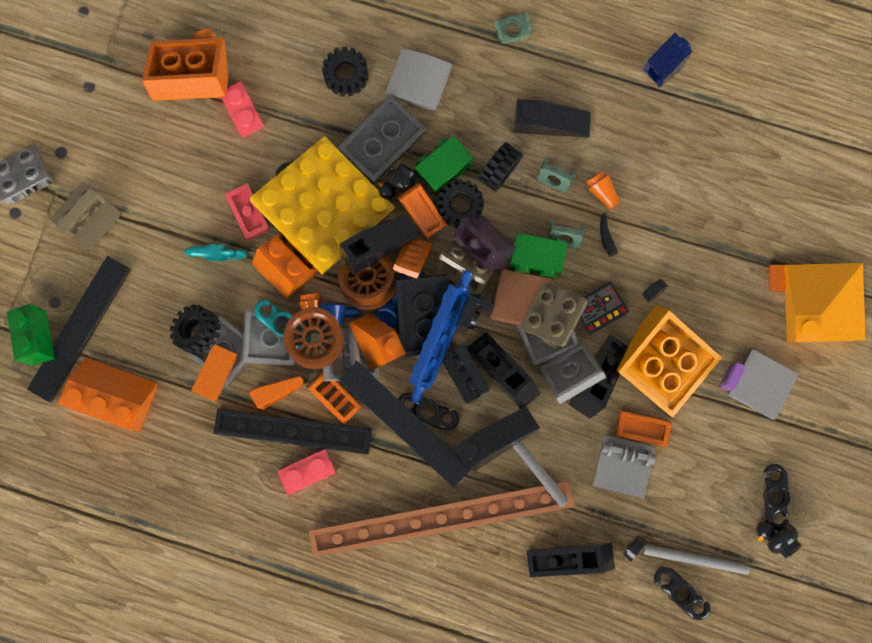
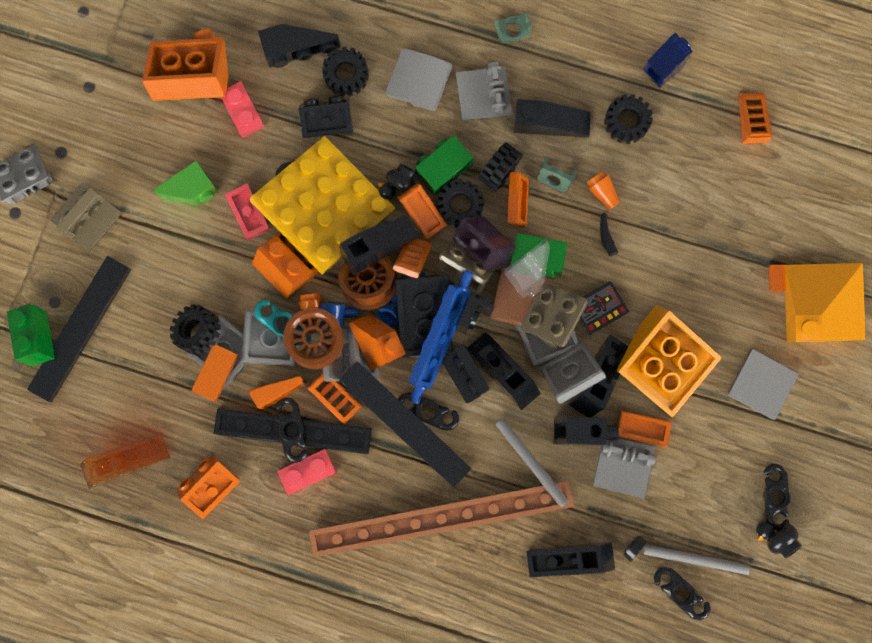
orange slope [58,358,159,432] -> none
teal piece [184,244,248,261] -> none
dark grey plate [337,95,427,184] -> none
black slope [454,406,541,471] -> none
sand green piece [548,218,586,249] -> none
black tile [642,279,668,303] -> none
medium lavender tile [720,362,746,391] -> none
none -> clear orange slope [80,433,170,489]
none -> bright green slope [153,161,218,205]
none -> orange bracket [178,454,240,519]
none -> black slope [258,24,341,68]
none -> black piece [276,397,308,463]
none -> black bracket [298,95,353,138]
none -> light grey hinge [456,62,512,121]
none -> clear slope [504,239,550,298]
none -> orange tile [507,172,529,228]
none -> black torso [553,417,619,446]
none -> black tyre [604,94,653,144]
none -> orange slope [738,93,772,144]

